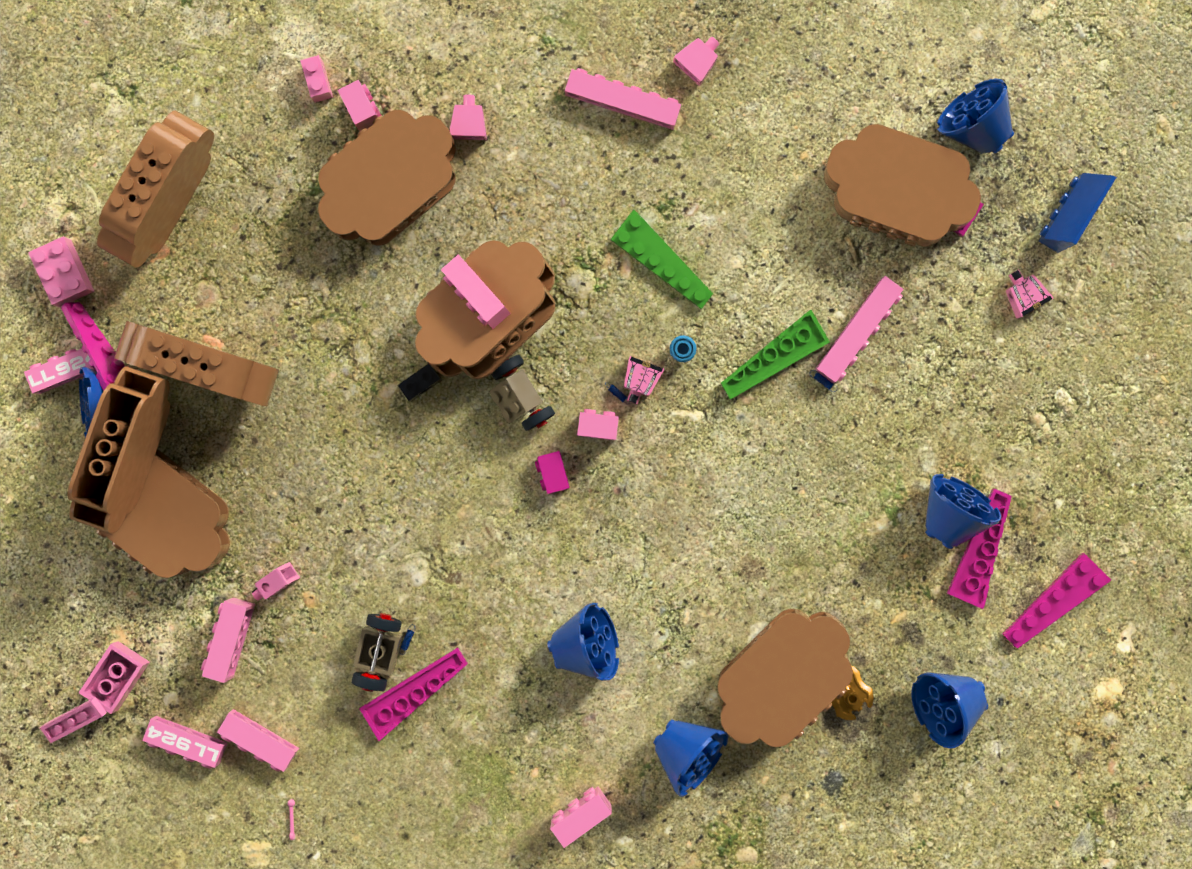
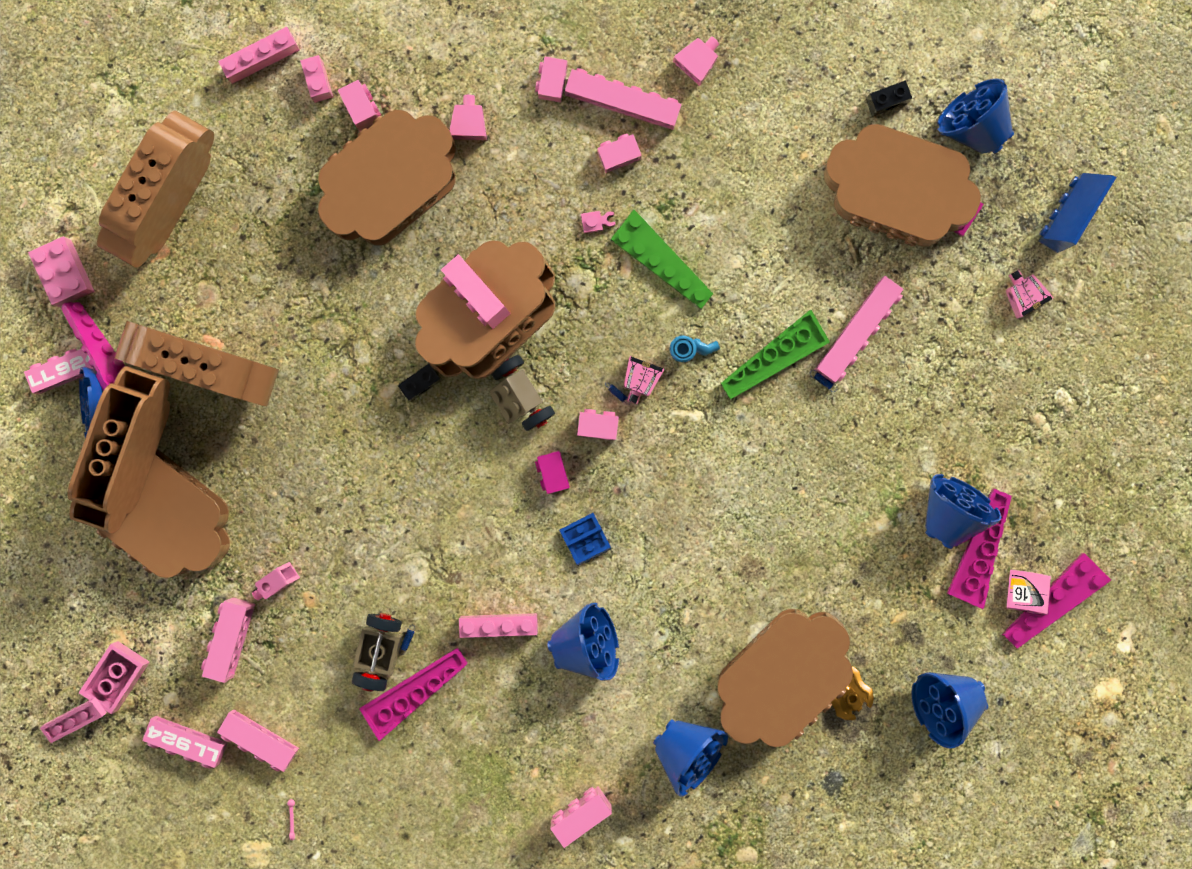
none -> bright pink brick [218,27,300,84]
none -> bright pink brick [459,613,538,638]
none -> bright pink brick [535,56,568,103]
none -> blue slope [559,513,612,566]
none -> bright pink plate [581,211,615,234]
none -> bright pink brick [597,134,642,173]
none -> dark azure arm [694,338,720,356]
none -> black brick [866,80,912,117]
none -> slope [1007,570,1051,615]

